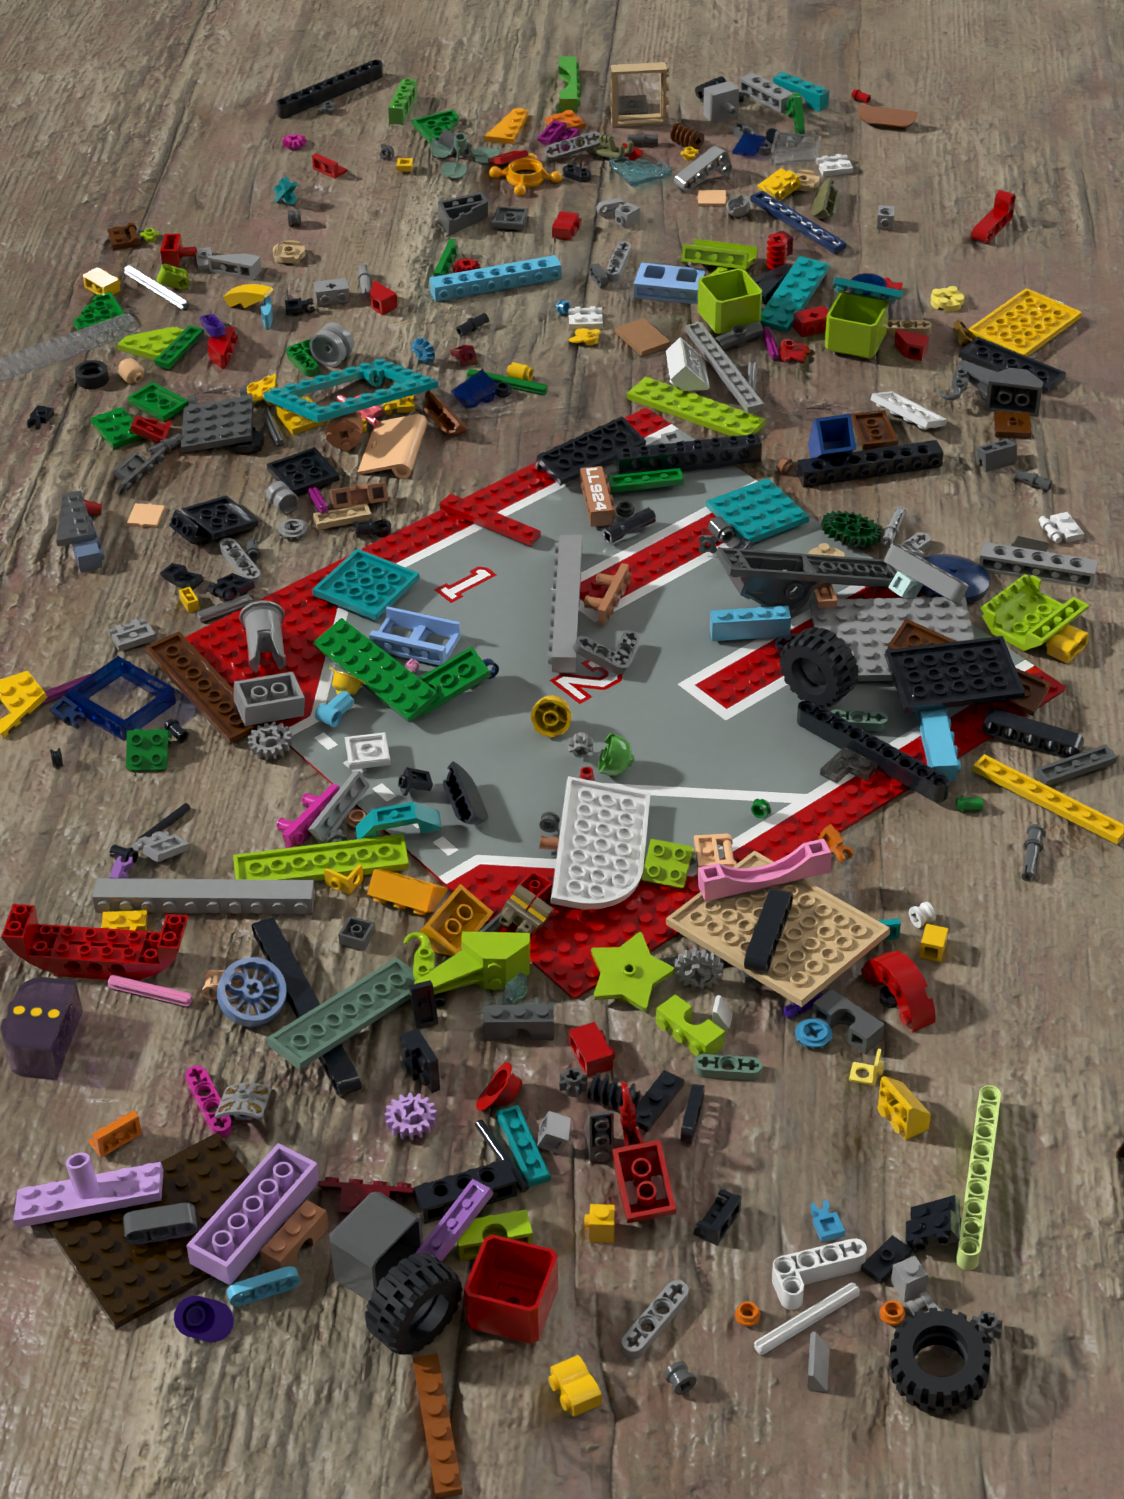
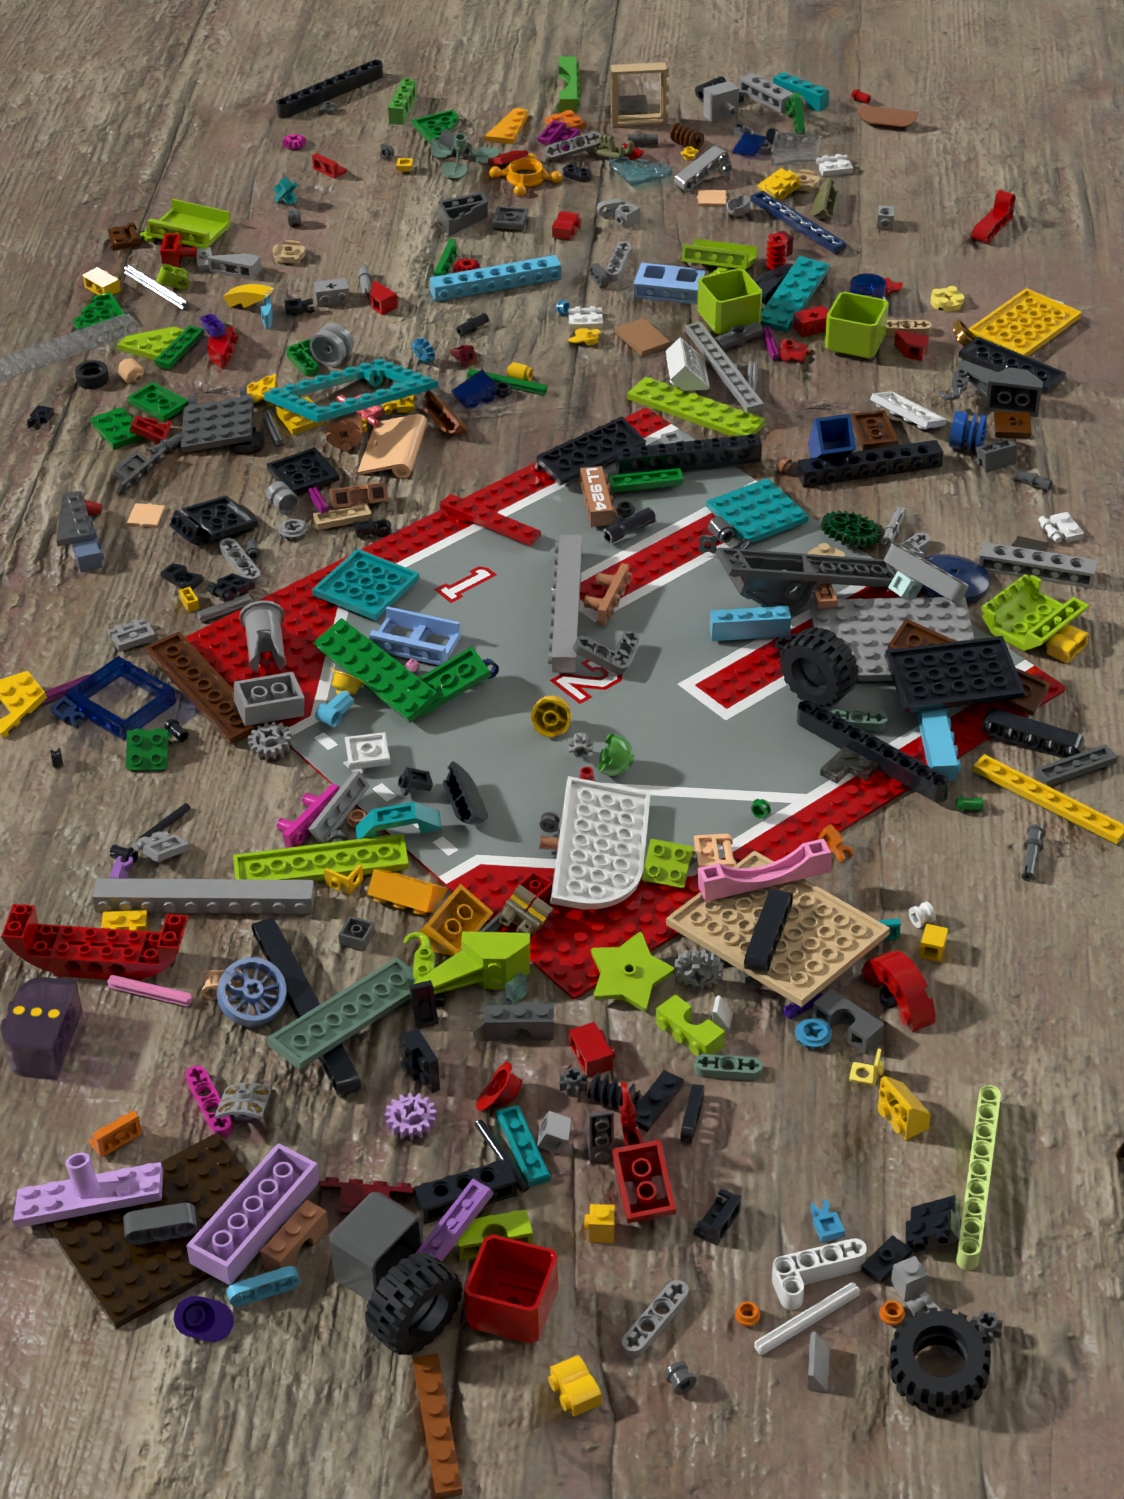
teal plate [832,277,903,304] -> none
none -> lime panel [147,199,230,249]
none -> blue wheel [949,410,988,452]

